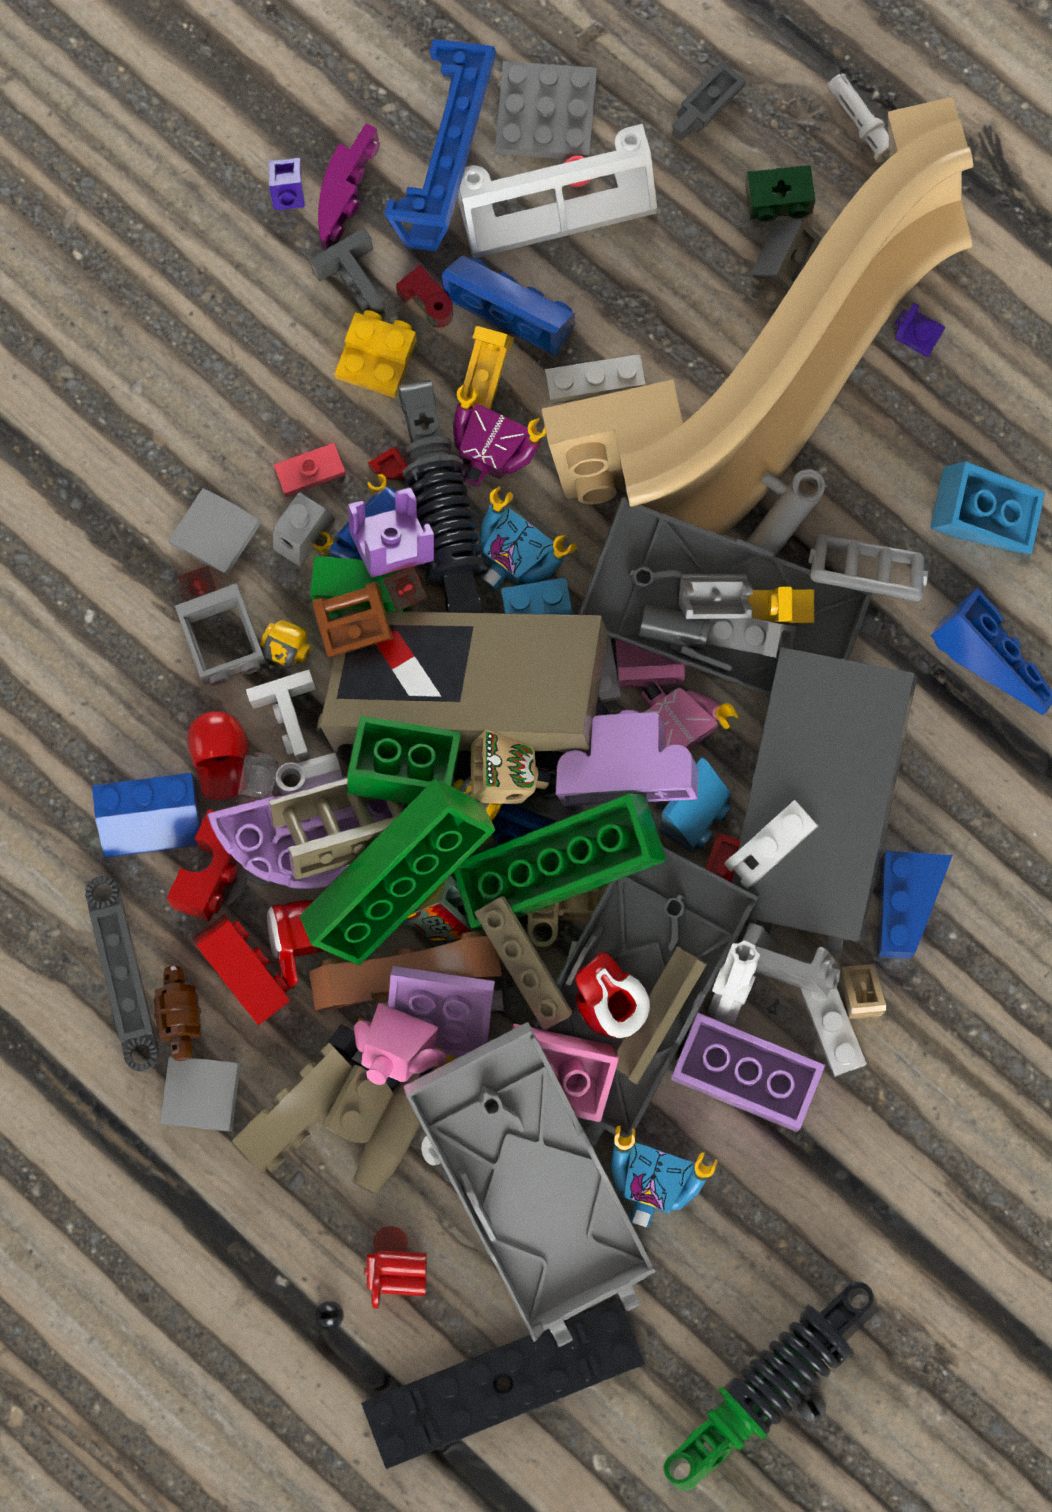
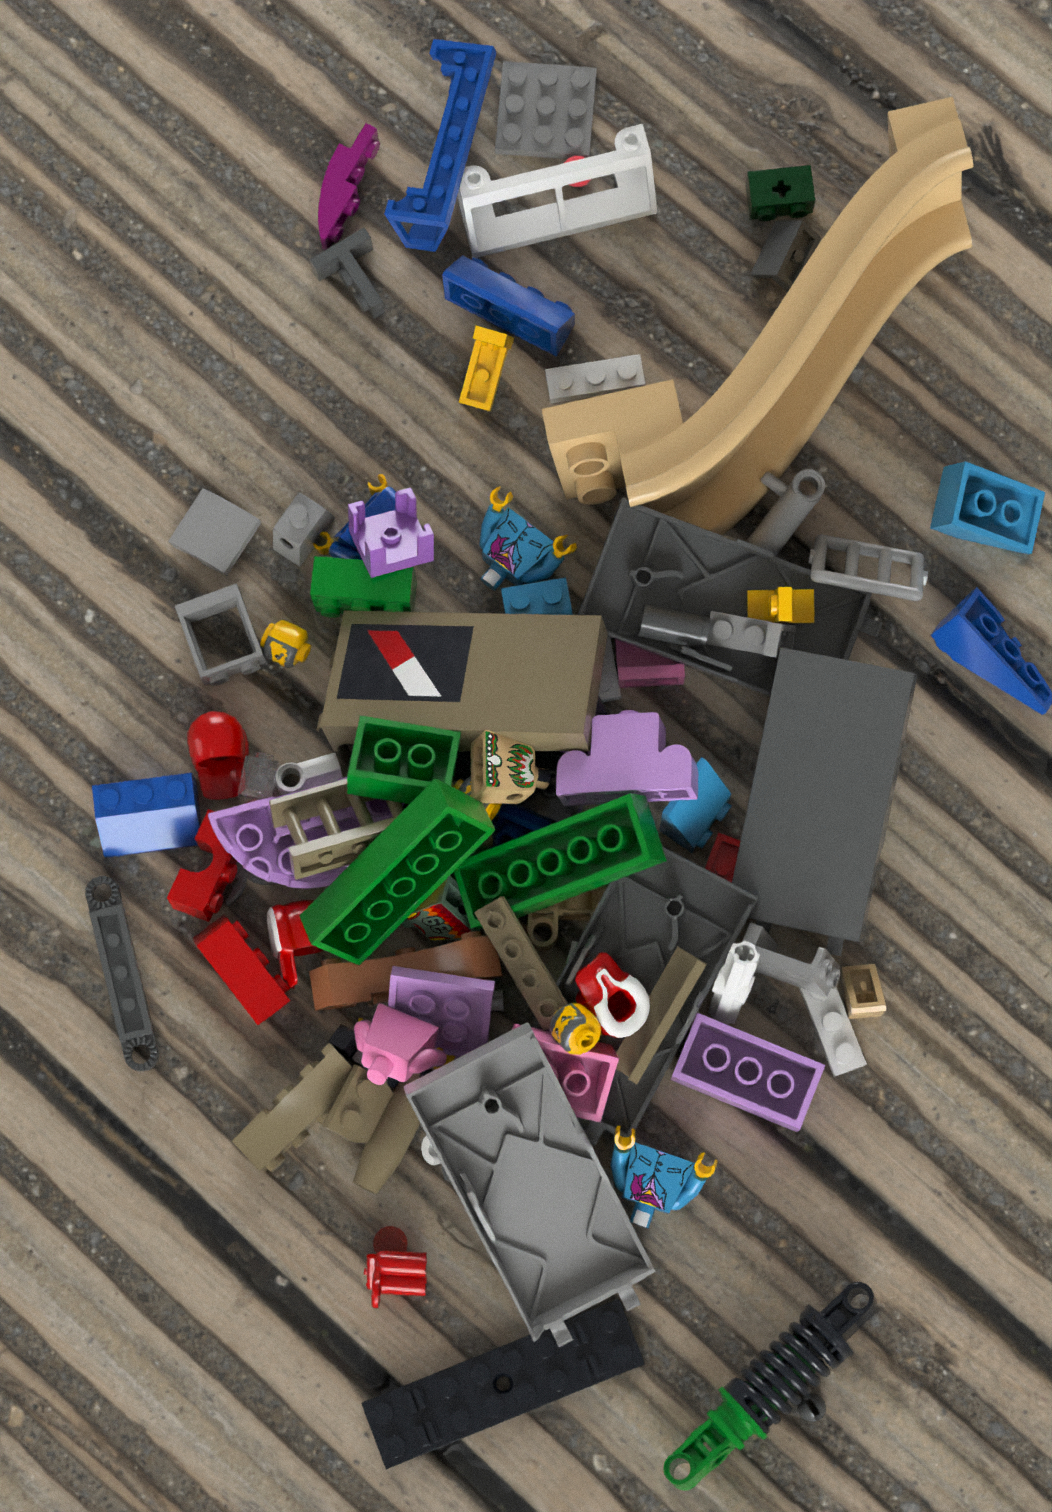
reddish brown piece [154,965,201,1061] -> none
light grey slope [160,1057,241,1132] -> none
clear red tile [178,566,217,601] -> none
white bracket [246,670,316,762] -> none
dark purple bracket [268,158,305,210] -> none
coral plate [274,443,346,497] -> none
dark orange plate [313,581,393,658] -> none
black hinge [316,1301,344,1329] -> none
yellow plate [334,310,417,398] -> none
red tile [368,446,408,480] -> none
clear red tile [383,566,427,612] -> none
dark red leg [396,265,453,328] -> none
black piece [398,380,487,613] -> none
magenta torso [453,384,547,487] -> none
bright pink torso [641,682,739,750] -> none
dark grey hinge [671,61,746,141] -> none
light grey hinge [678,574,753,619] -> none
white plate [724,800,818,889] -> none
white pin [827,74,889,163] -> none
blue wedge [877,851,953,959] -> none
dark purple bracket [894,303,945,357] -> none
none -> yellow head [550,1003,601,1055]

